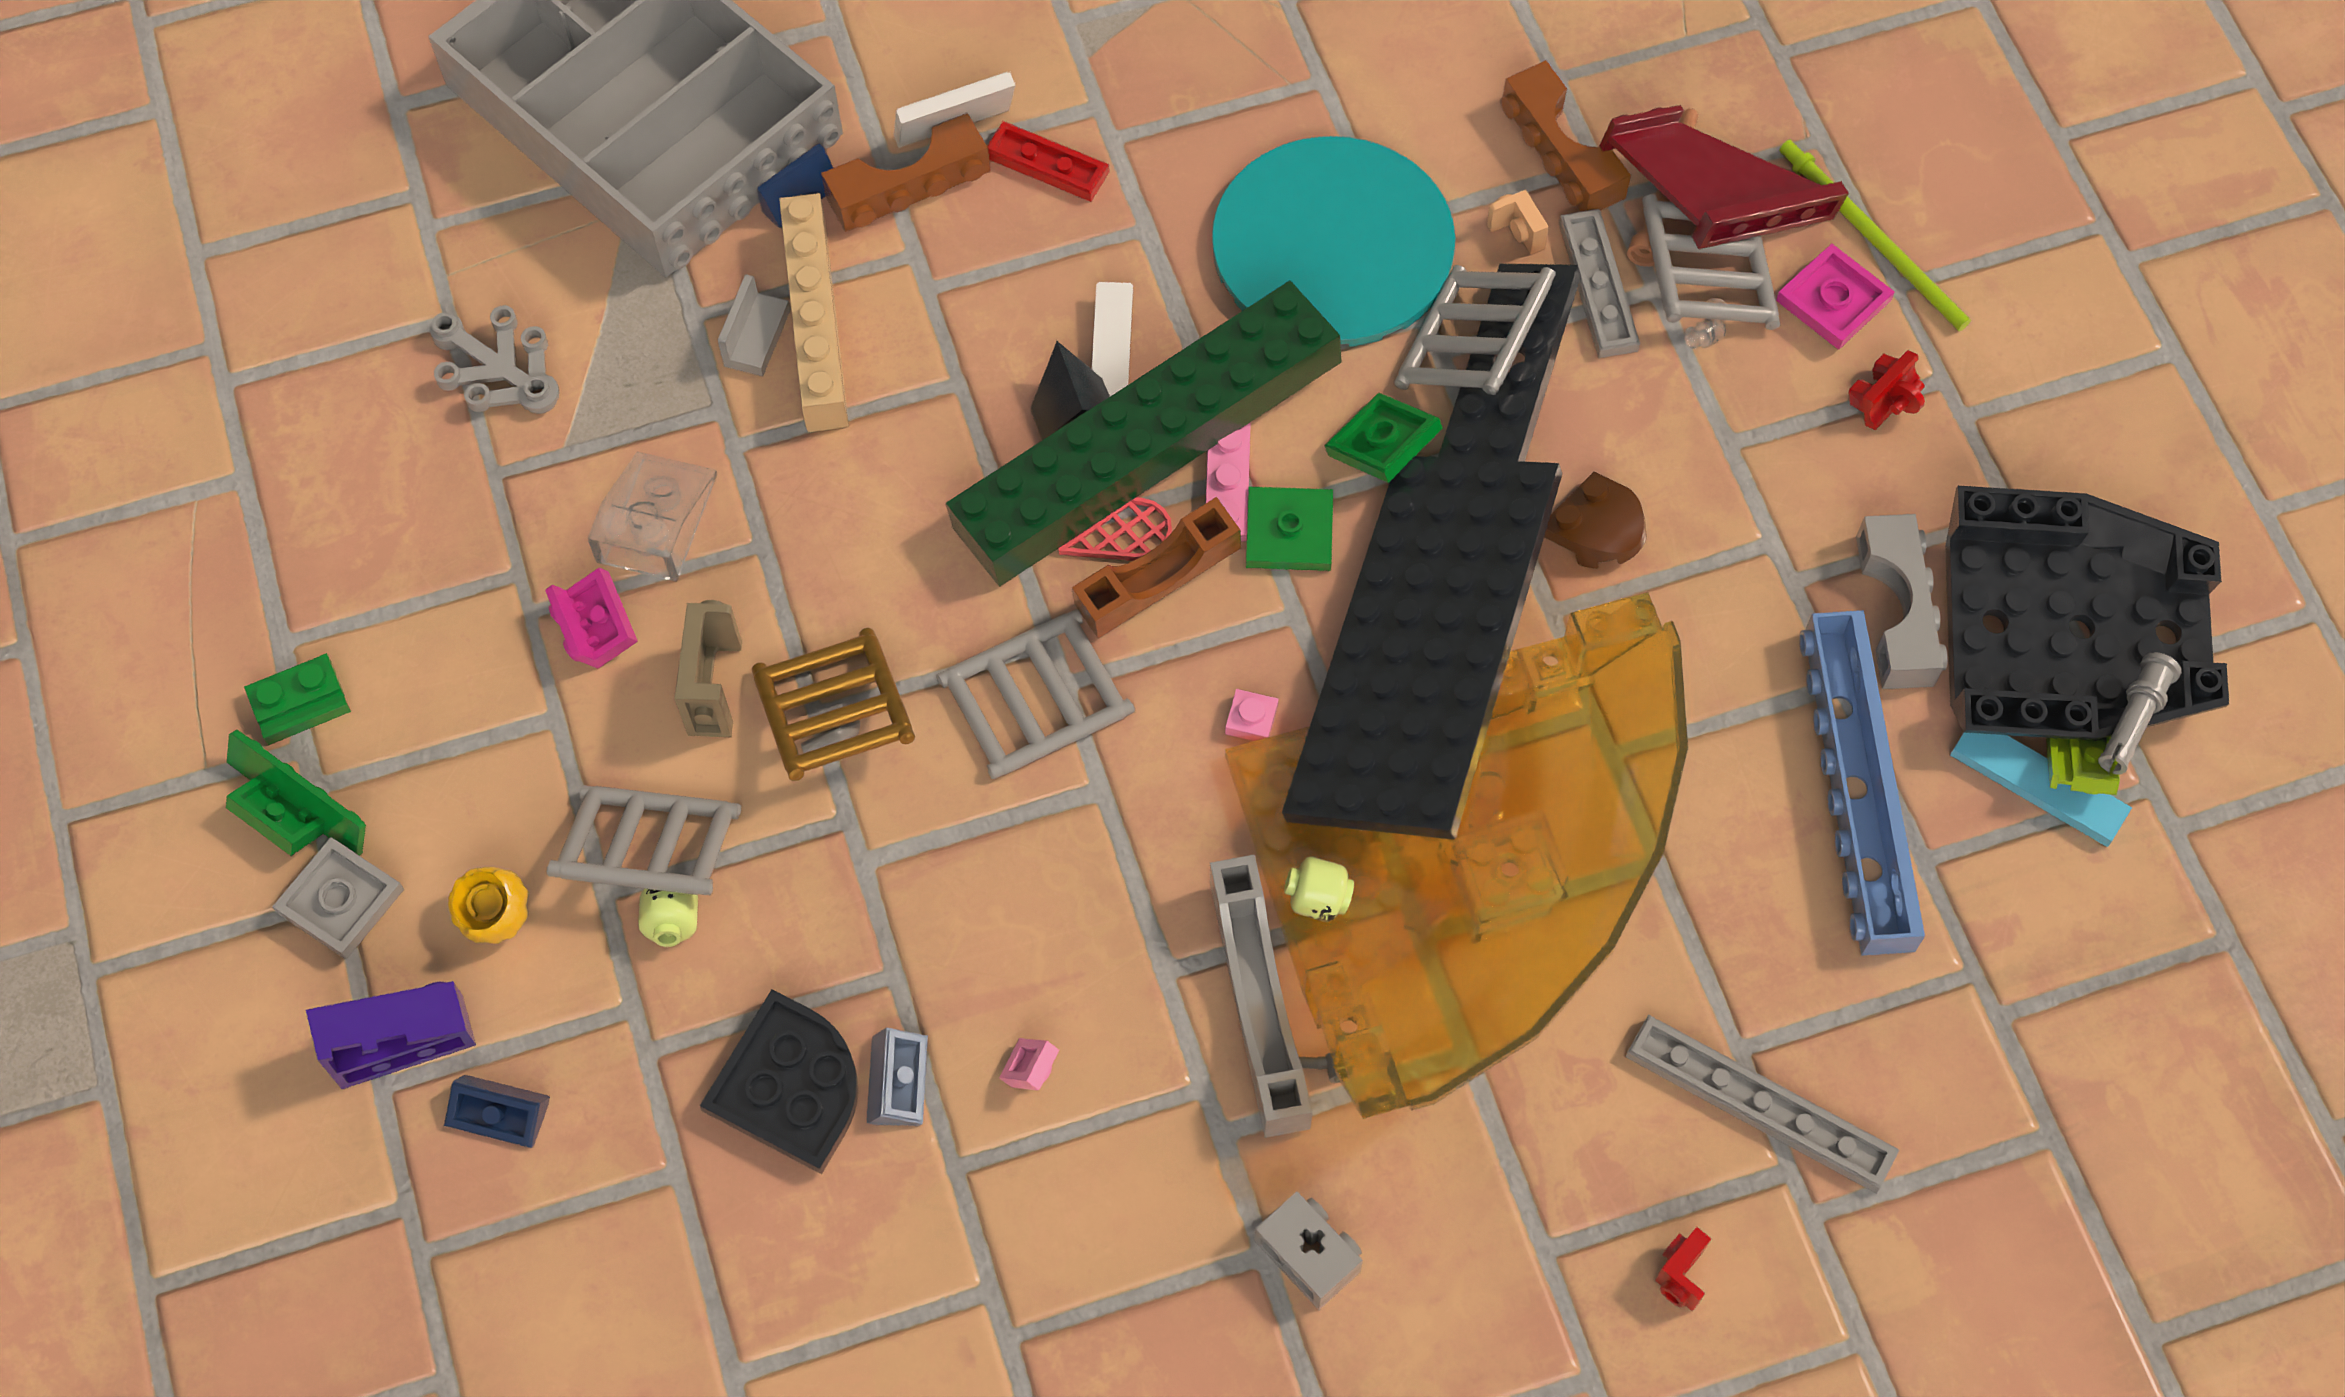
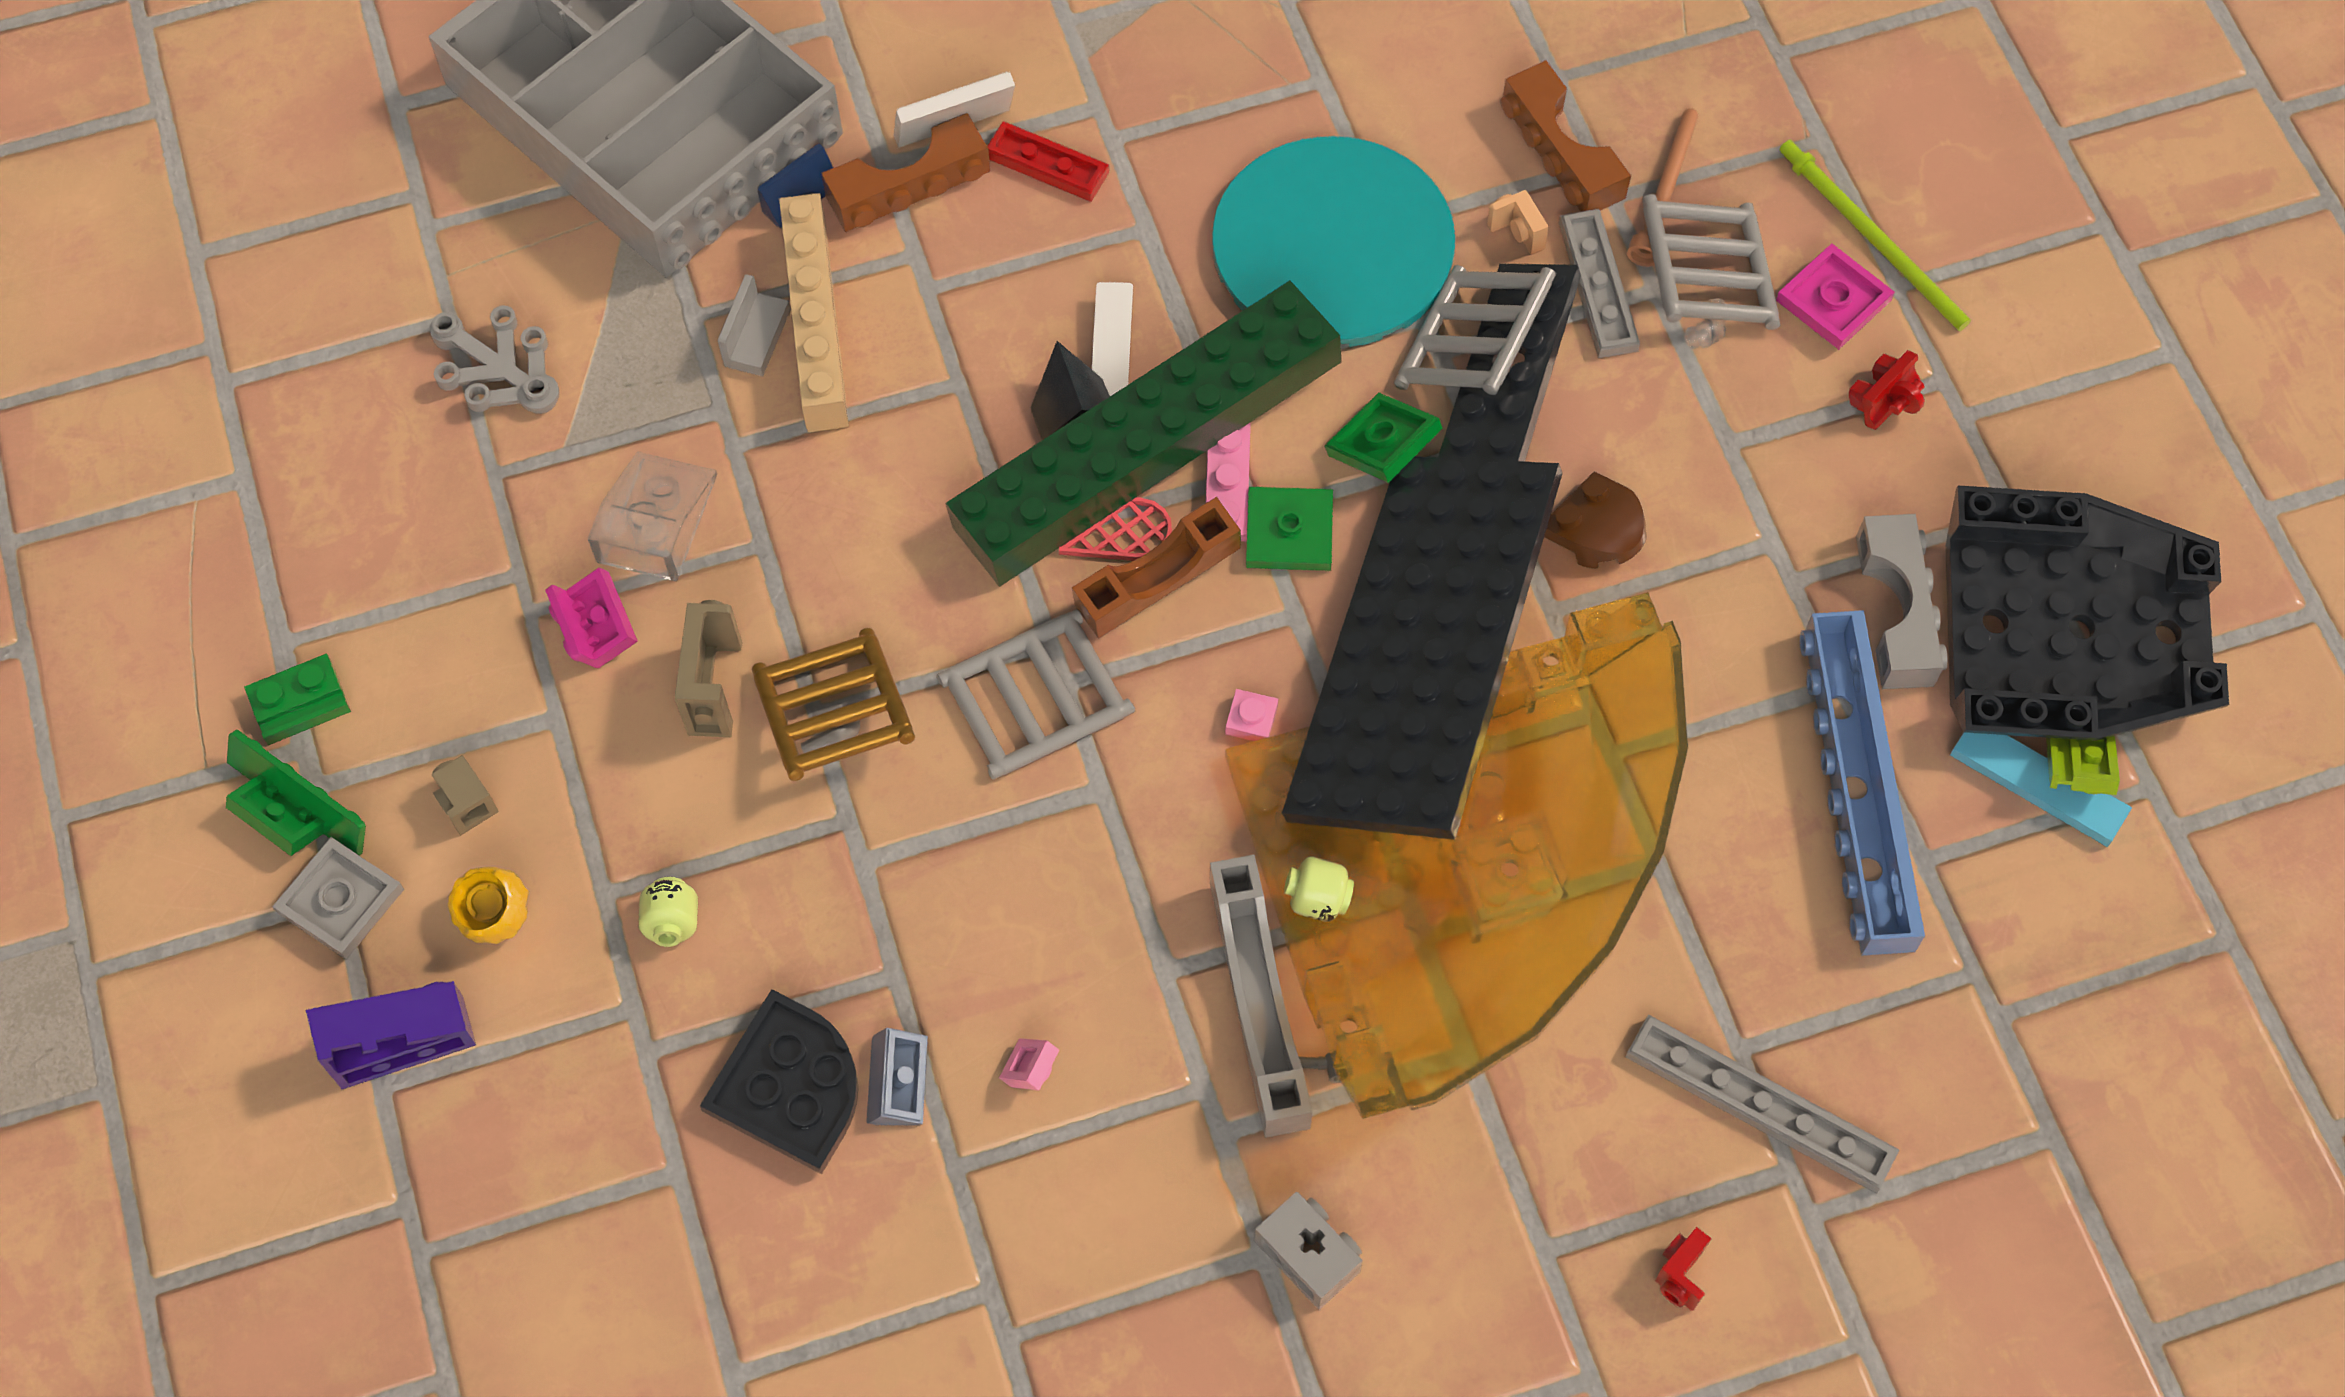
dark blue slope [444,1075,550,1148] -> none
light grey bar [547,785,741,896] -> none
dark red piece [1599,105,1849,249] -> none
light grey pin [2098,652,2181,774] -> none
none -> dark tan brick [432,755,499,836]

